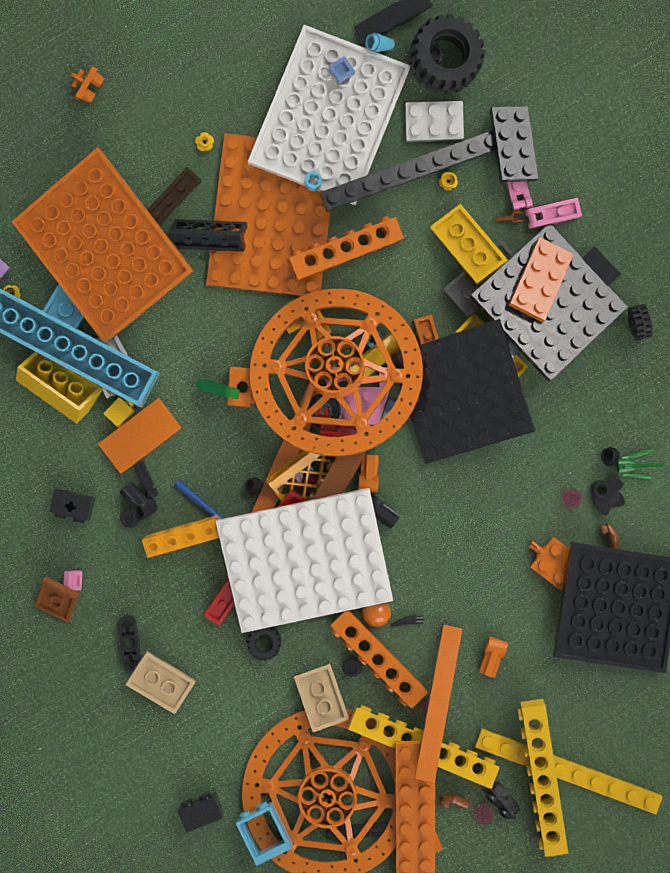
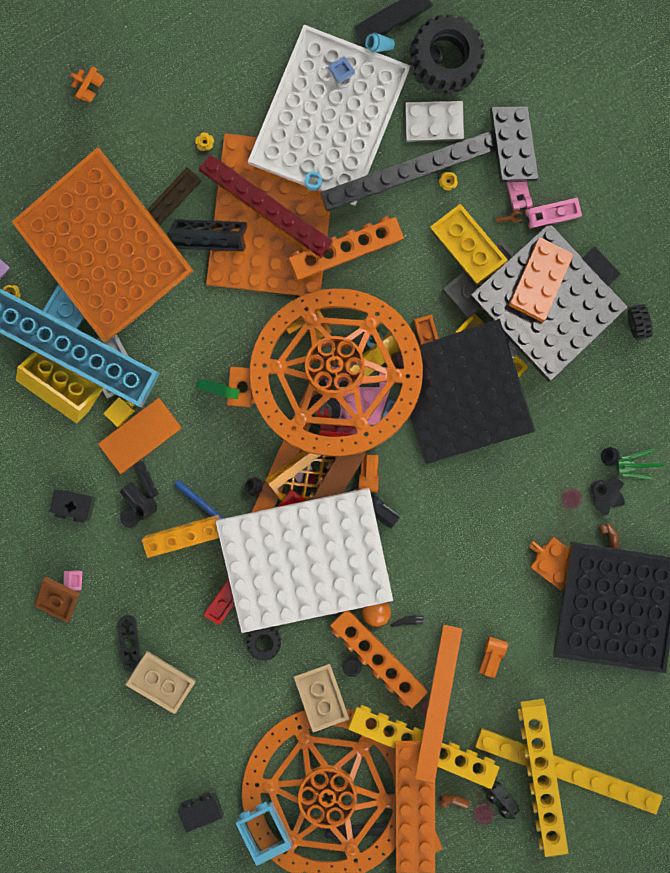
none -> dark red plate [199,155,333,258]

